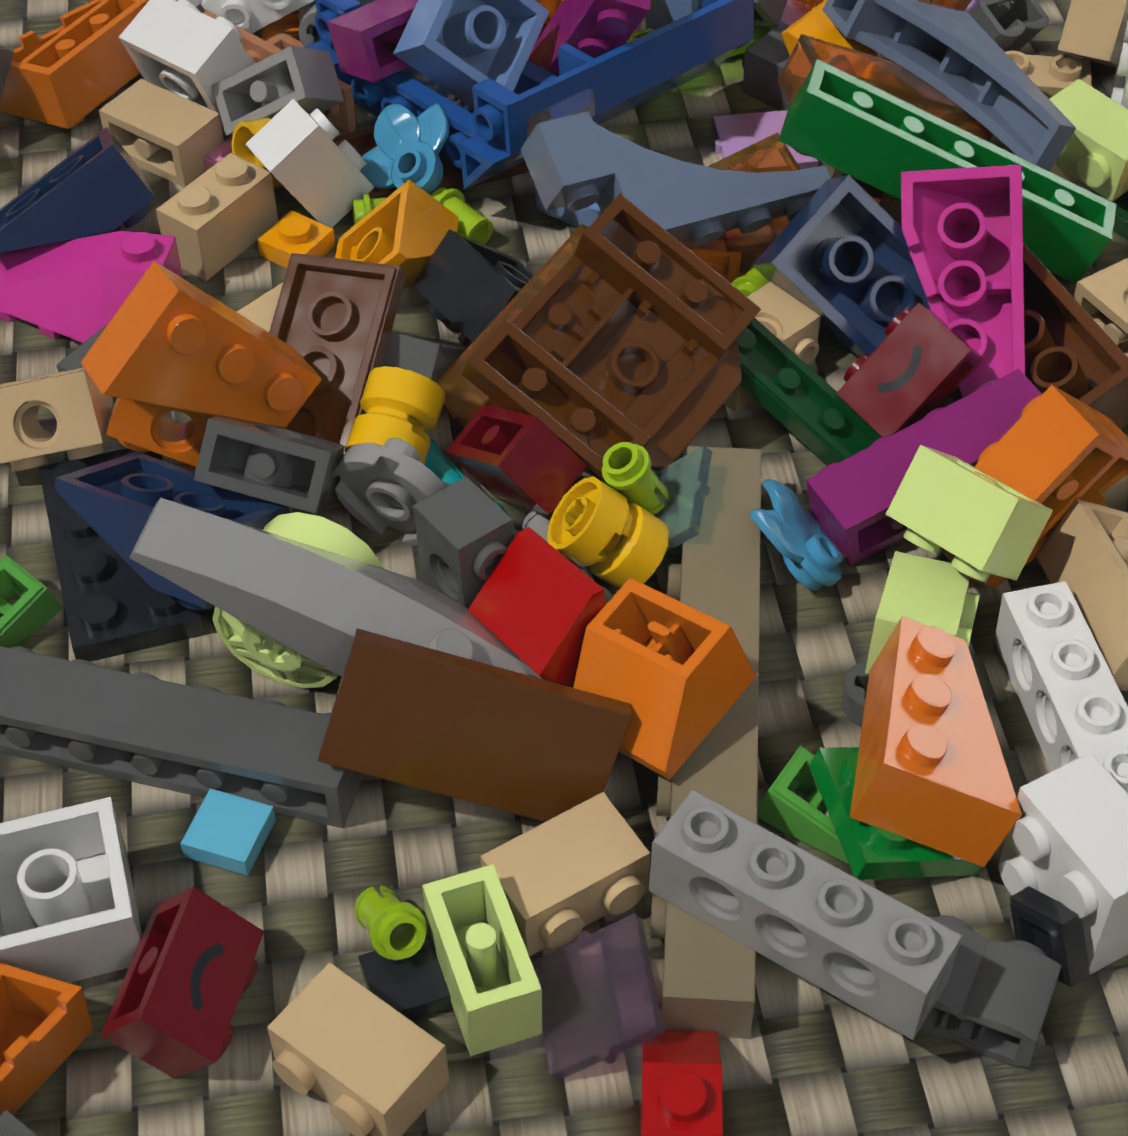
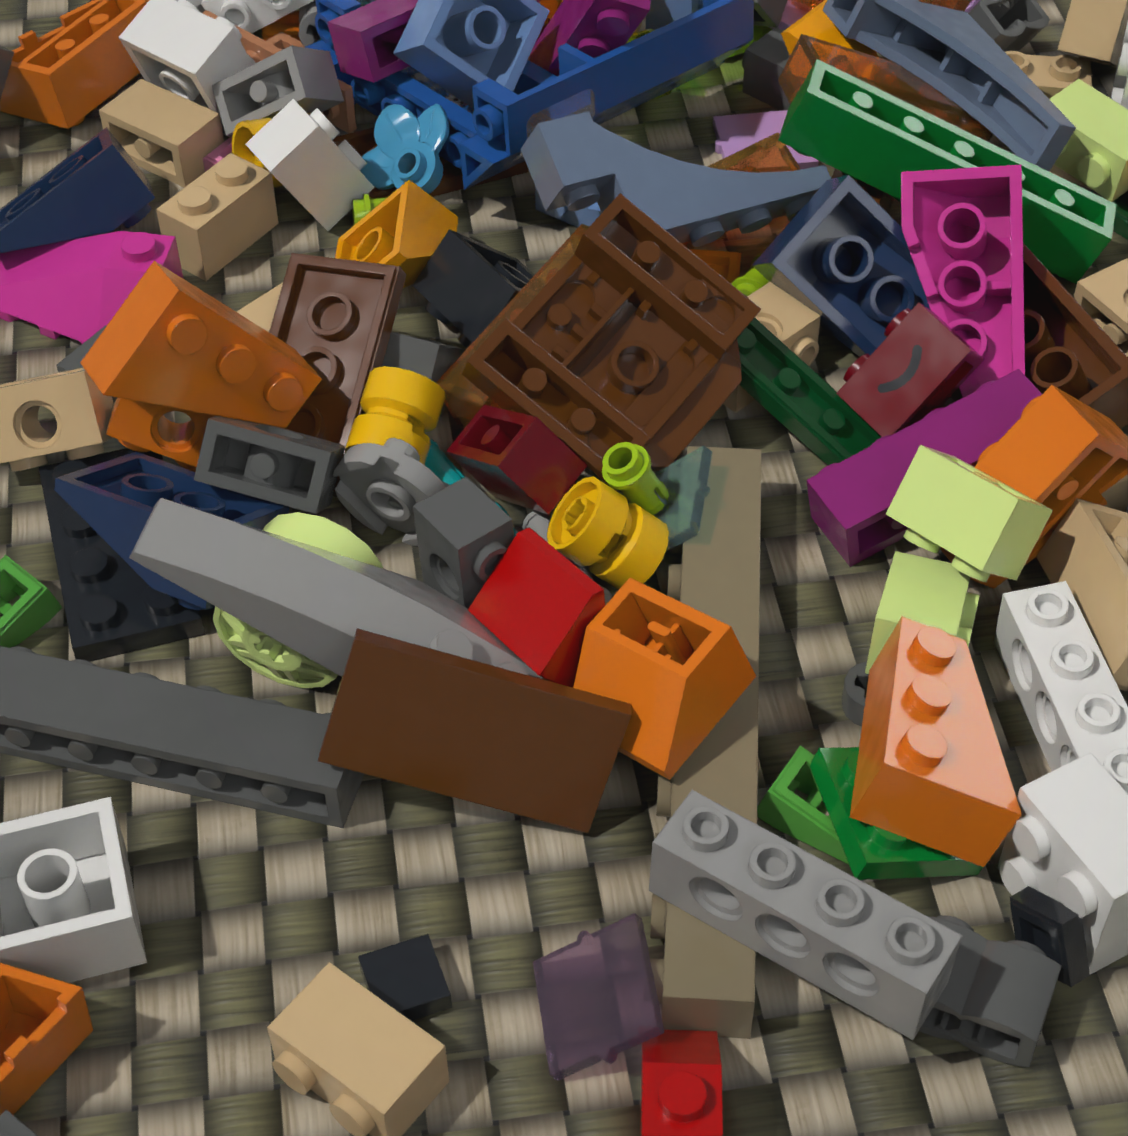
dark red brick [100,887,264,1079] -> none
medium azure tile [180,788,276,876] -> none
light orange plate [257,210,336,269] -> none
lime pin [354,885,427,960] -> none
yellowish green brick [422,864,542,1056] -> none
lime pin [431,187,493,245] -> none
tan brick [480,792,650,957] -> none
dark azure plate [749,479,842,591] -> none

